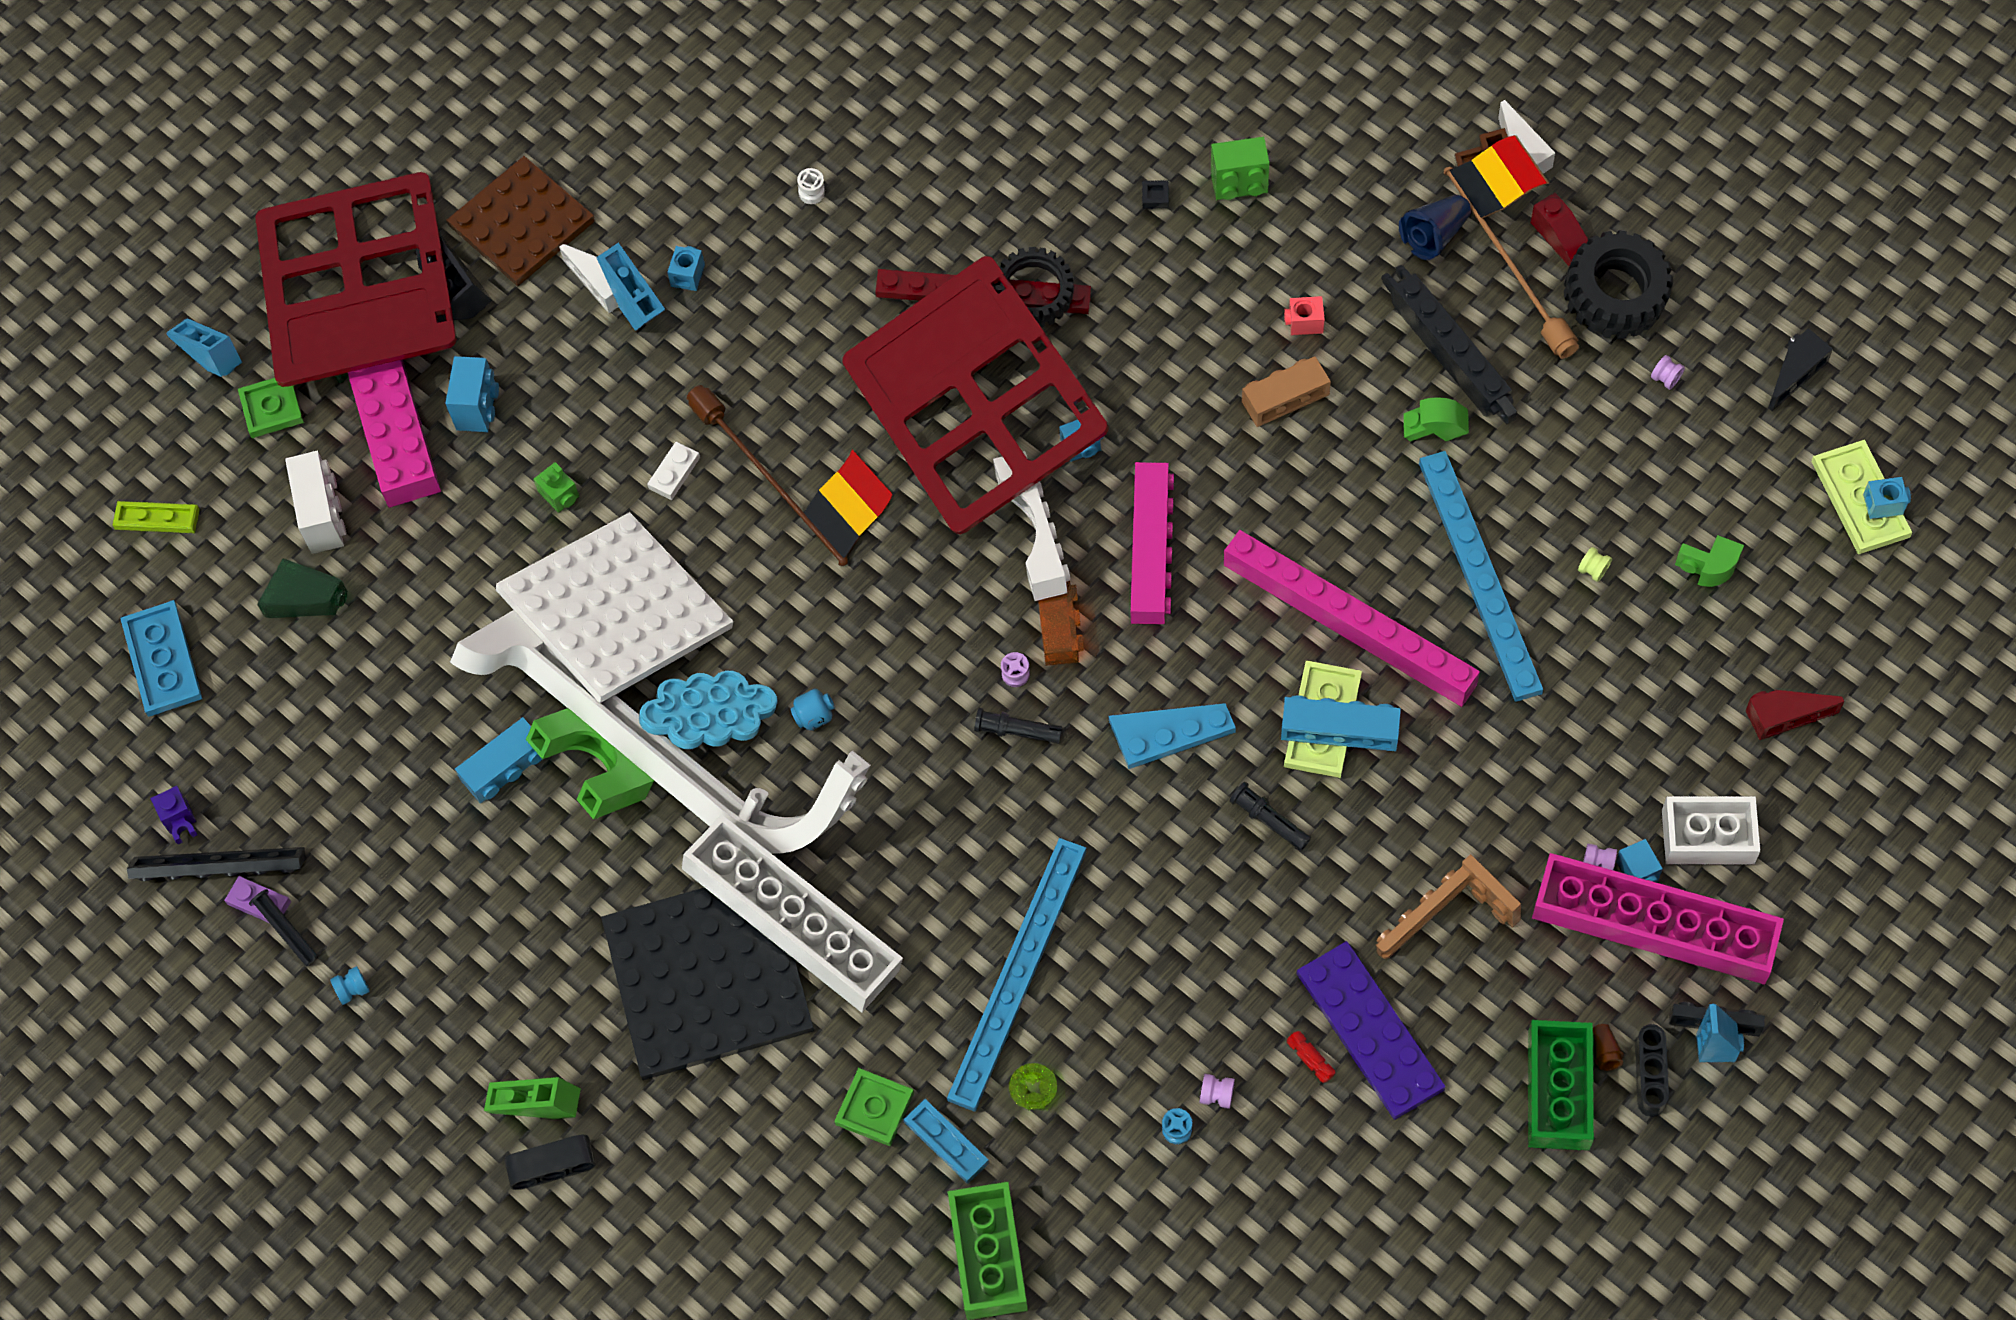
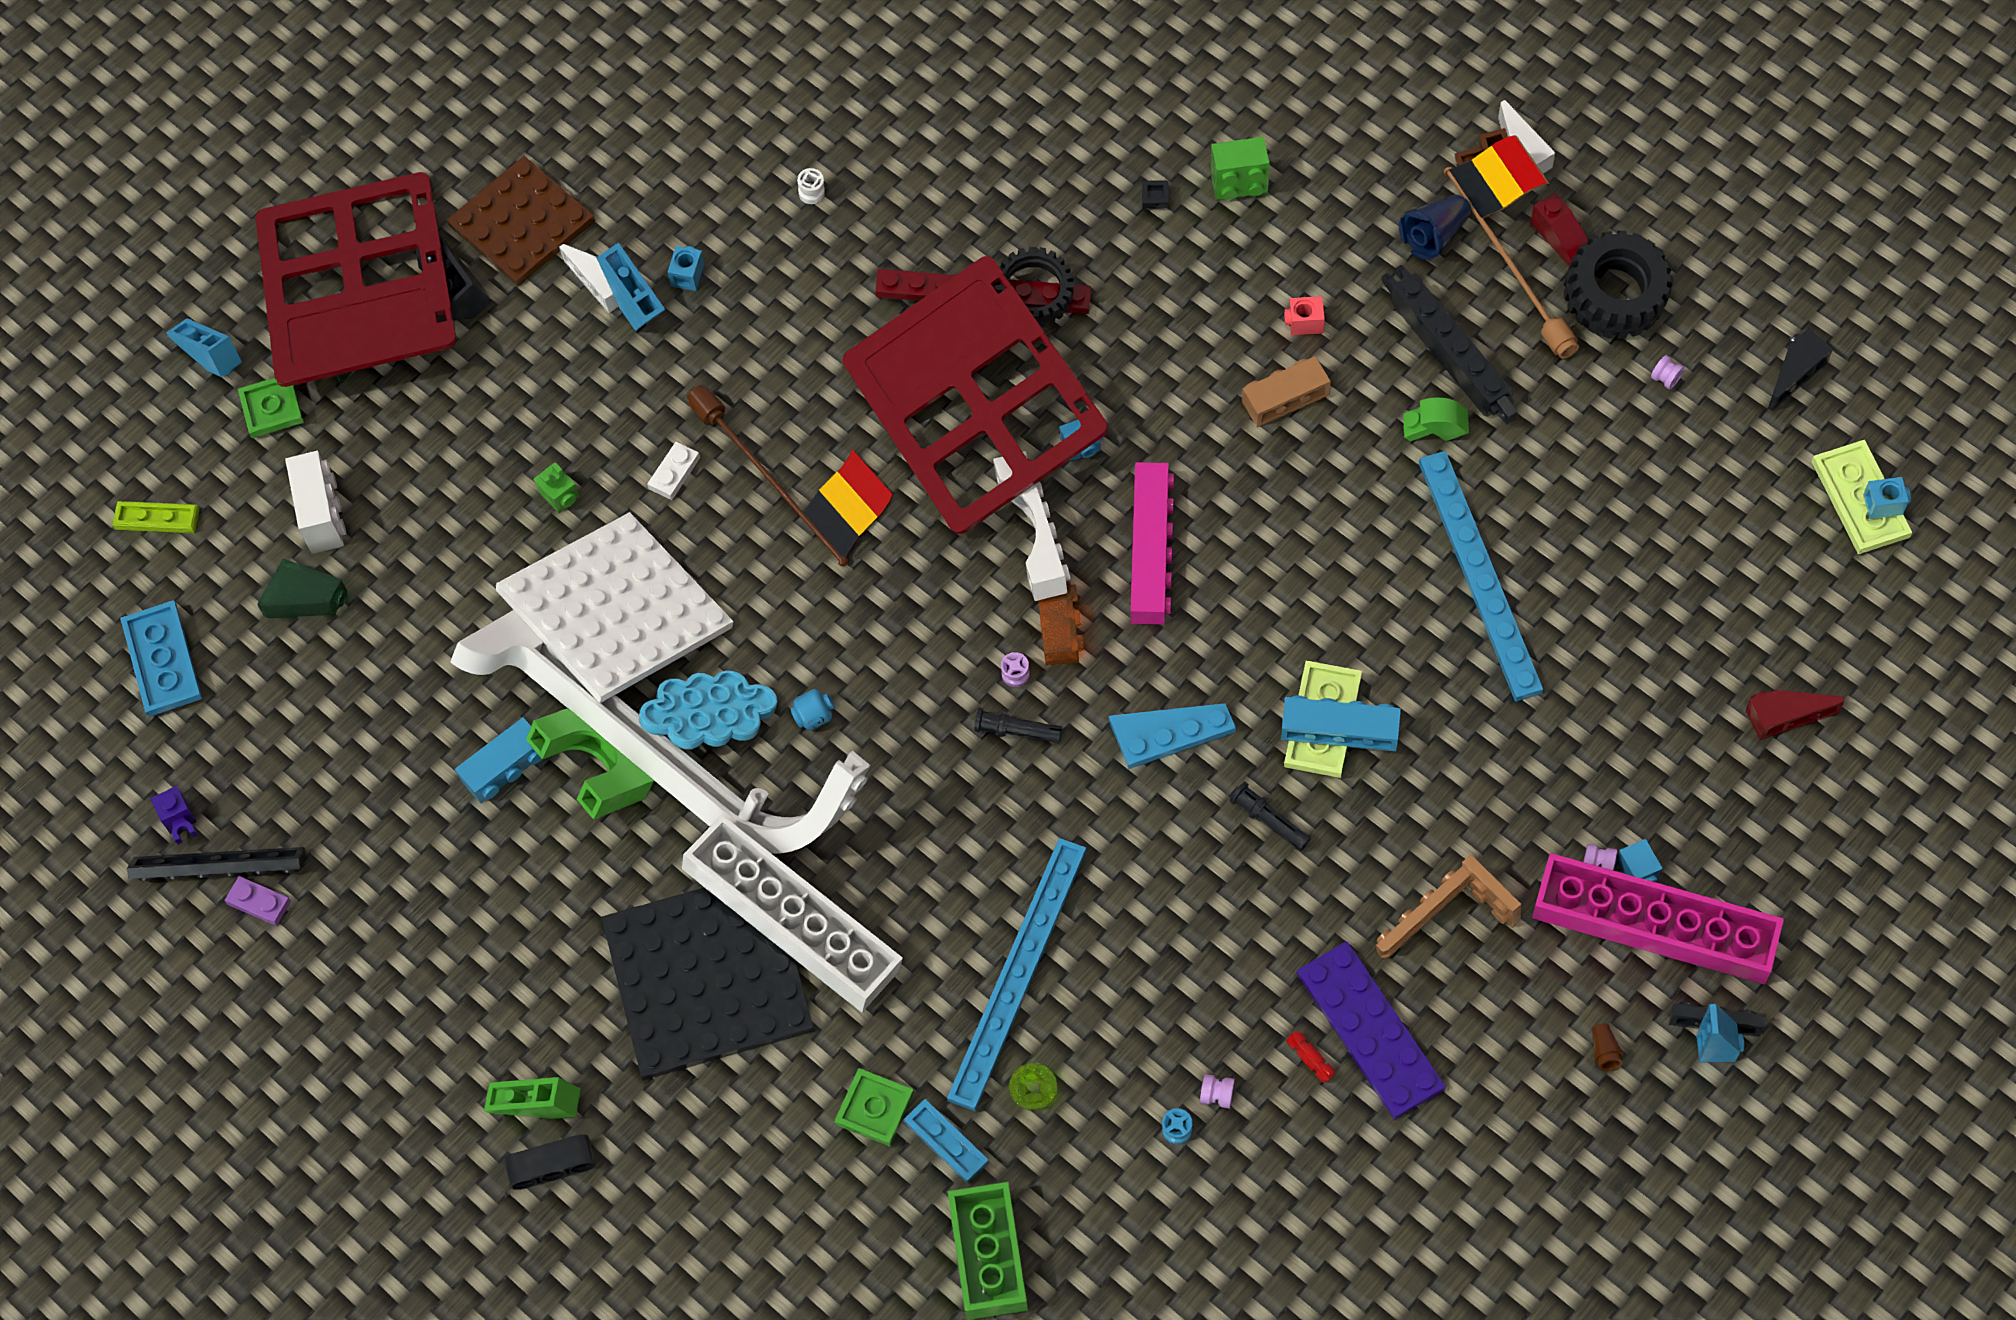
black axle [249,889,318,966] -> none
dark azure wheel [330,966,370,1005] -> none
dark pink brick [348,360,441,508] -> none
dark azure brick [445,356,499,432] -> none
dark pink brick [1224,530,1480,707] -> none
green brick [1528,1020,1594,1151] -> none
yellowish green wheel [1578,547,1612,582] -> none
black beam [1635,1024,1669,1117] -> none
white brick [1662,797,1760,864] -> none
bright green brick [1675,535,1744,587] -> none

